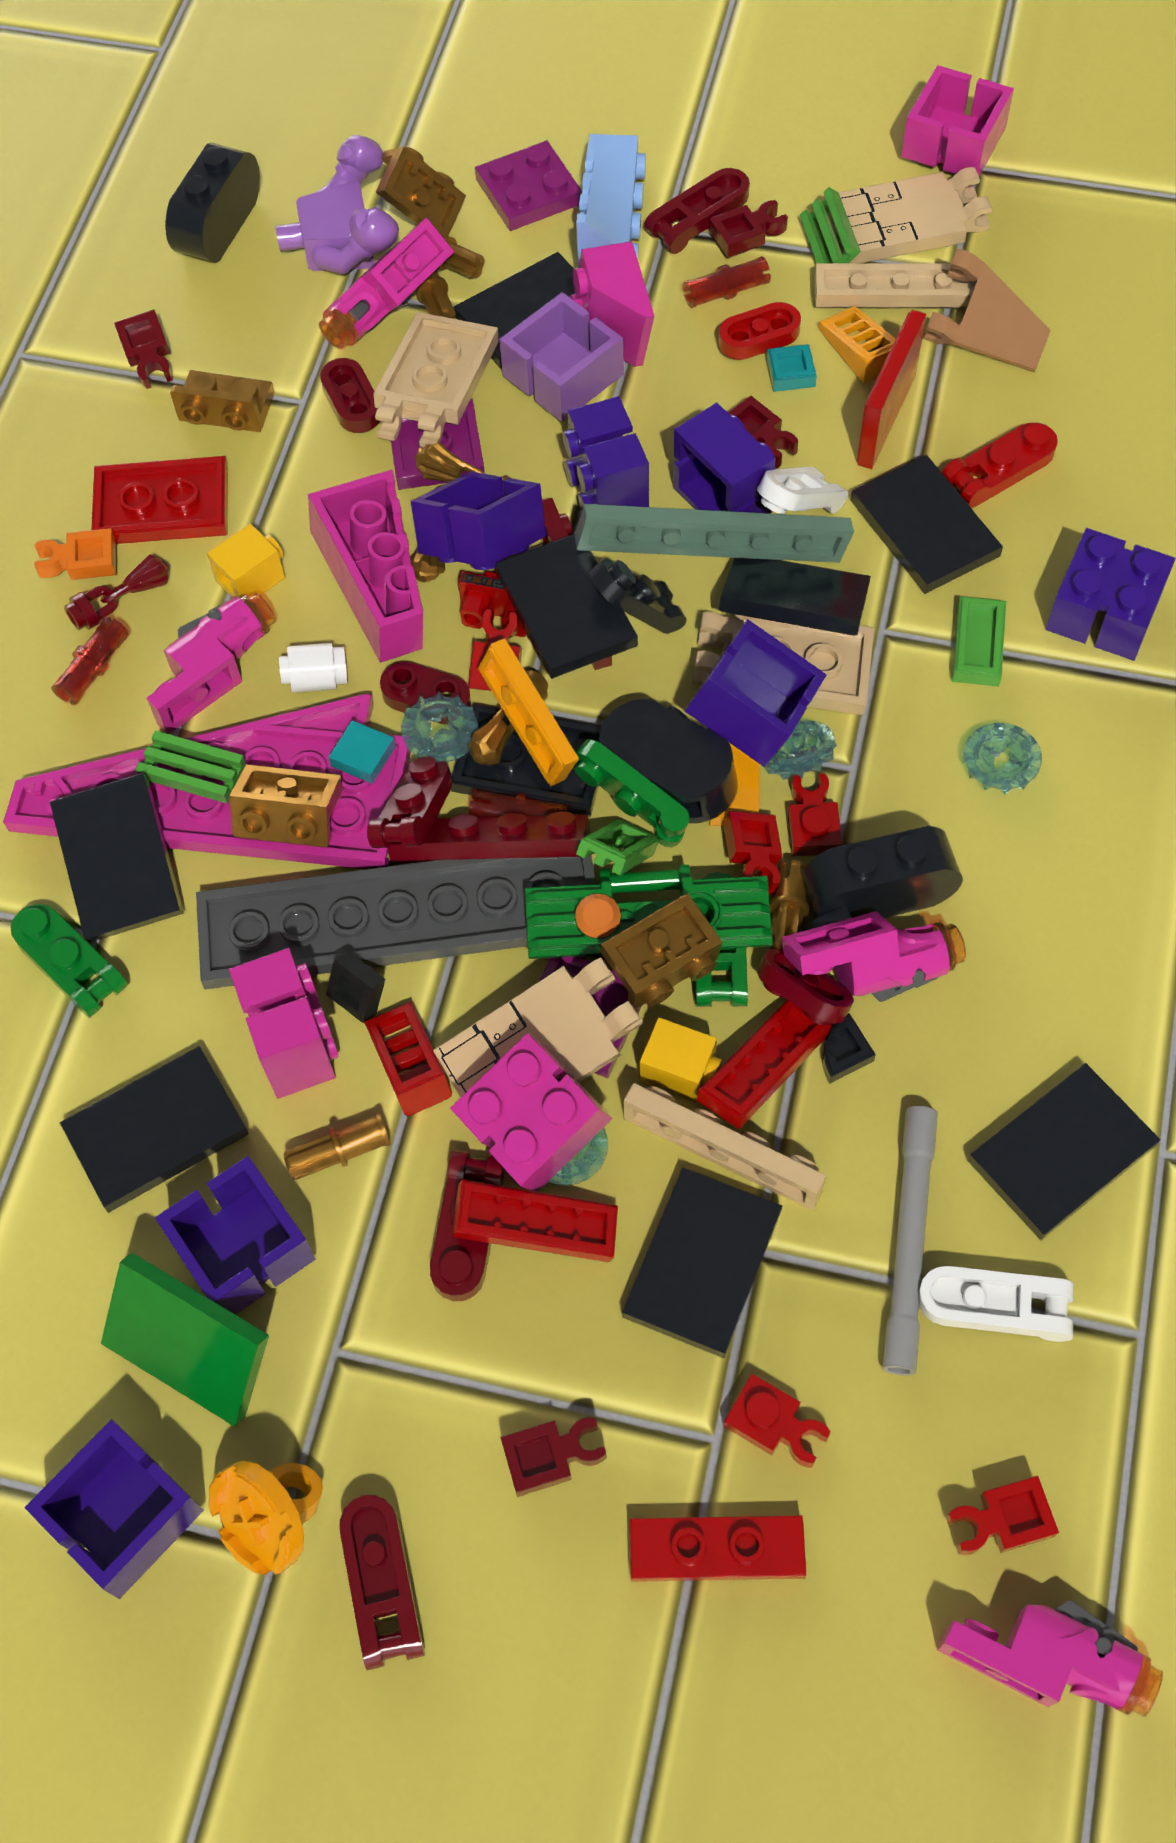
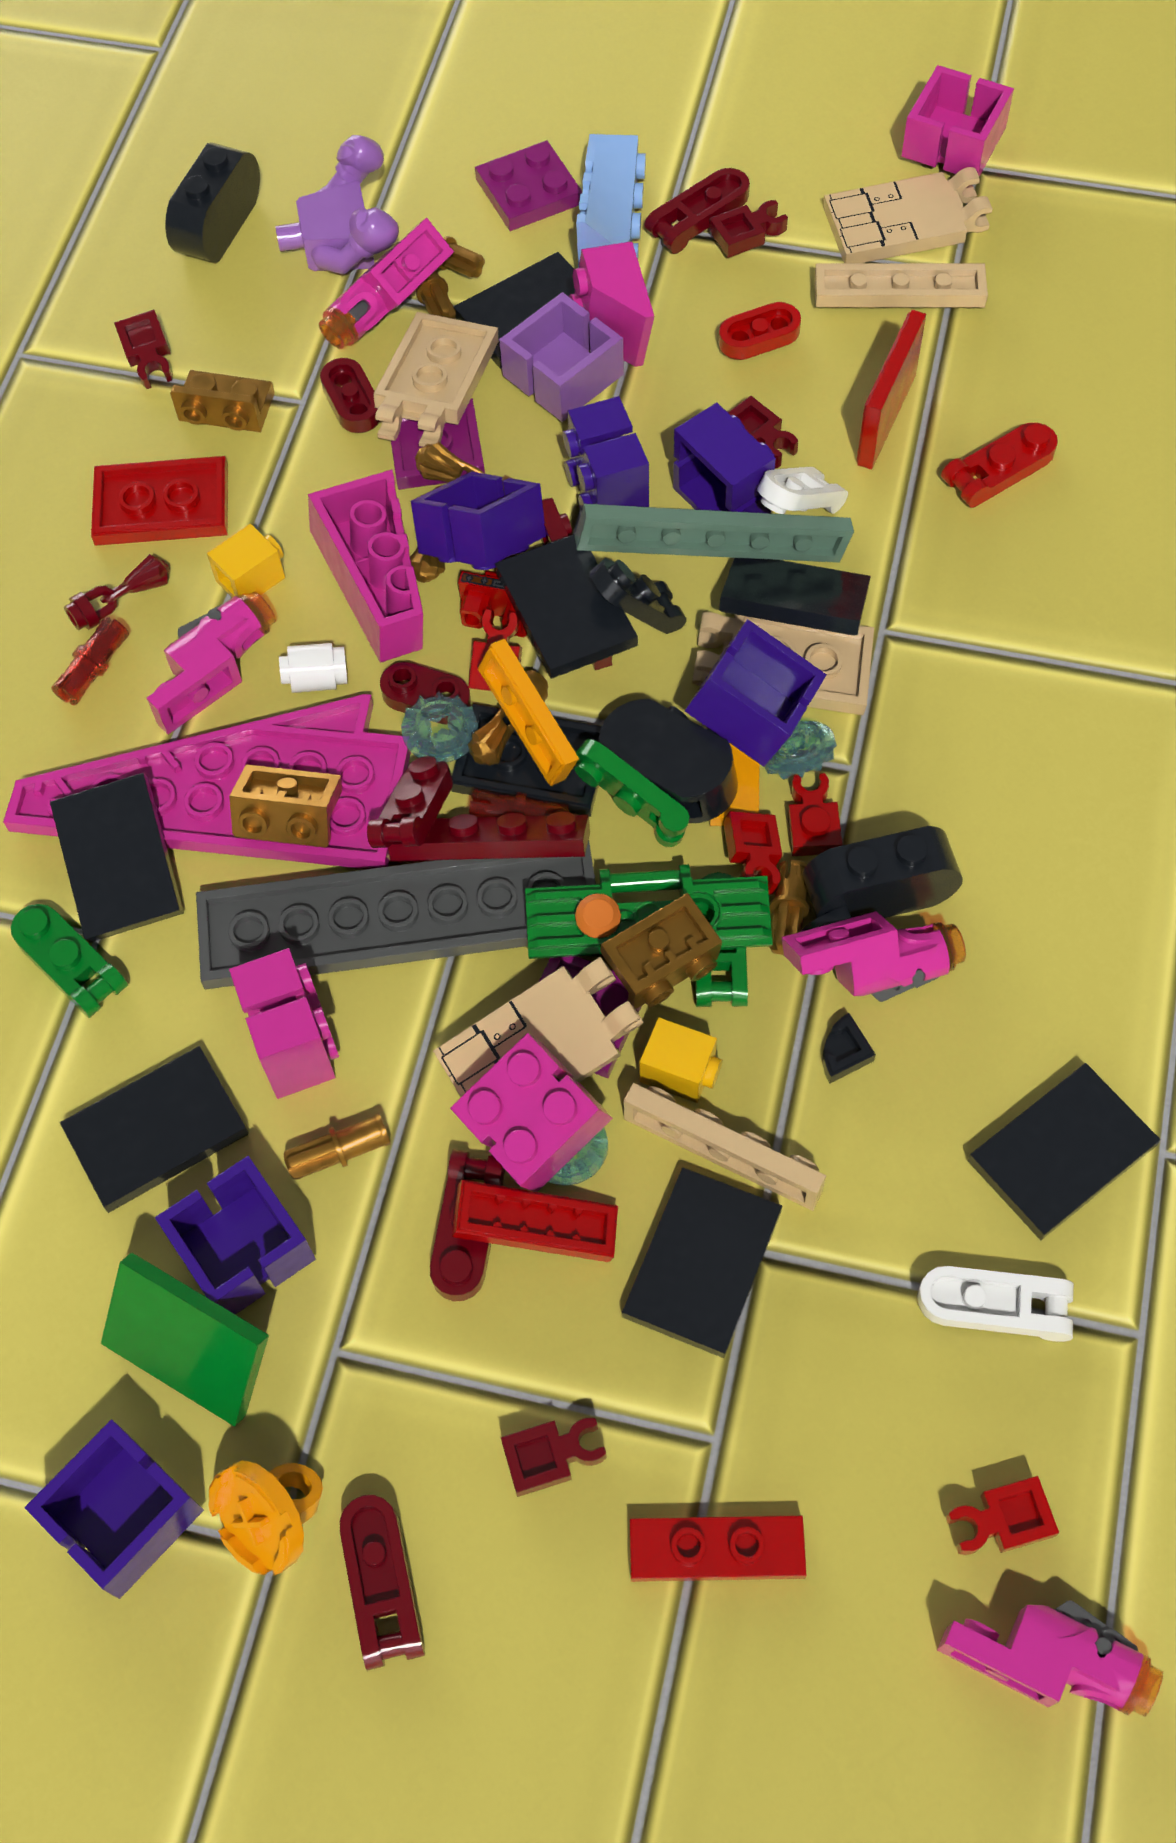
orange plate [34,528,116,580] -> none
bright green tile [135,730,246,804] -> none
pearl dark grey plate [326,951,386,1023] -> none
teal tile [328,720,396,784] -> none
red slope [364,1001,452,1116] -> none
pearl gold bracket [376,146,466,238] -> none
bright green tile [576,819,659,875] -> none
clear red pin [683,256,771,308] -> none
red plate [697,1000,832,1129] -> none
red plate [723,1374,831,1468] -> none
dark red plate [757,949,854,1025] -> none
teal tile [766,344,817,392] -> none
bright green tile [800,187,861,263] -> none
light orange slope [818,306,896,384] -> none
black tile [850,454,1003,594] -> none
light grey piece [882,1106,938,1376] -> none
medium nougat flag [924,249,1050,372] -> none
bright green tile [952,596,1006,687] -> none
clear light blue gear [963,723,1042,795] -> none
dark purple piece [1046,528,1176,661] -> none

